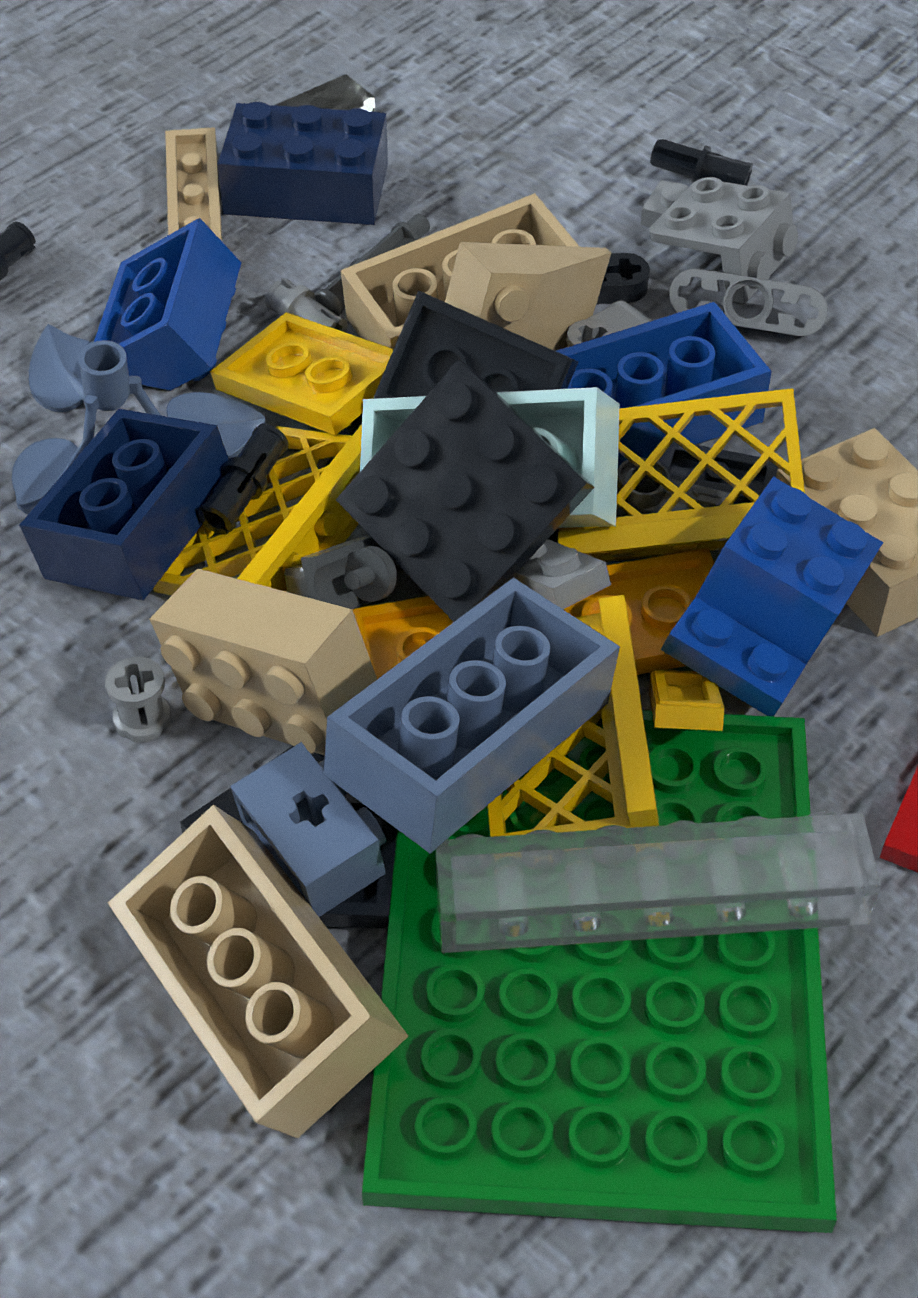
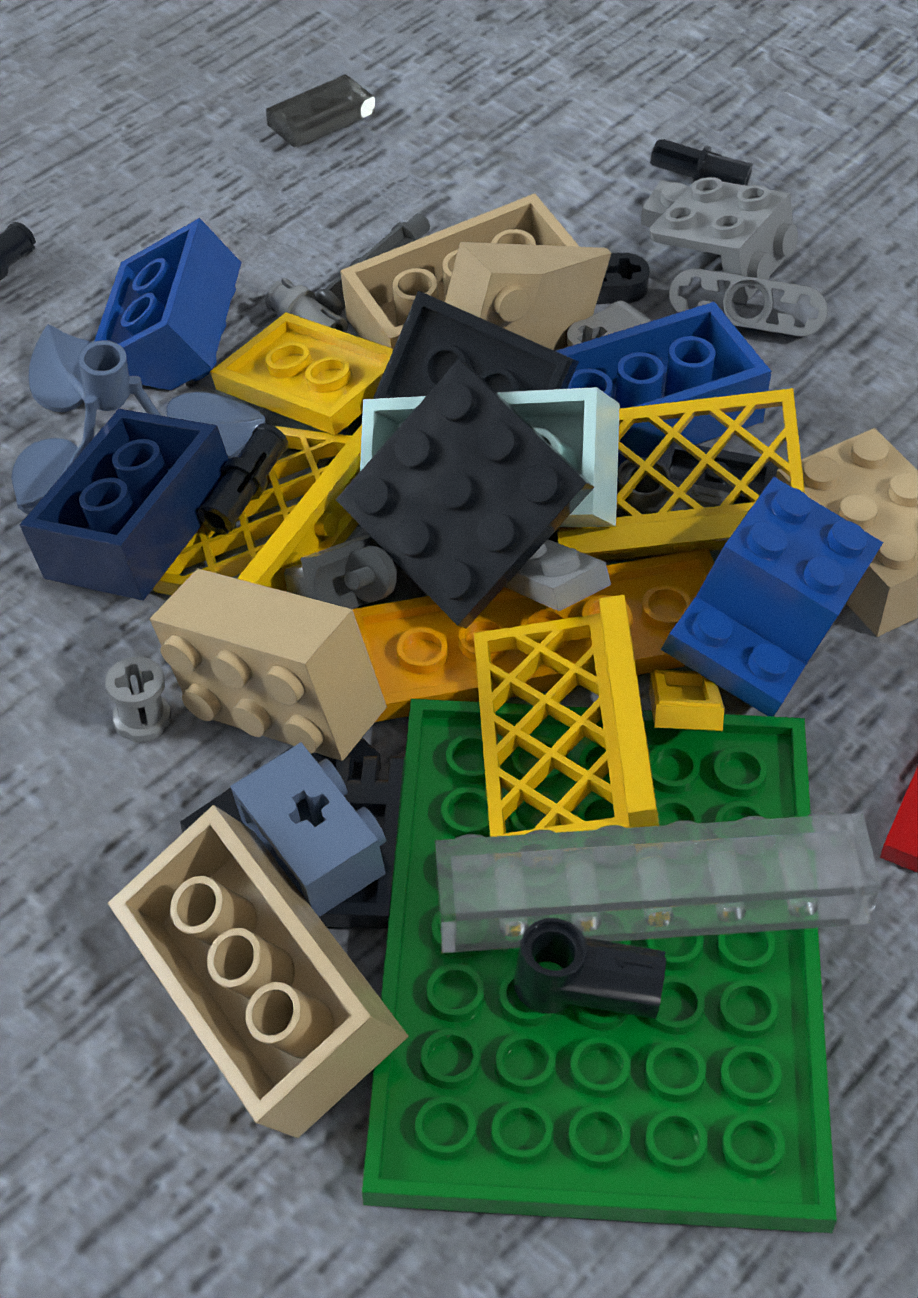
tan plate [165,127,223,242] -> none
dark blue brick [218,102,388,225] -> none
sand blue brick [324,577,620,853] -> none
none -> black piece [514,918,667,1019]

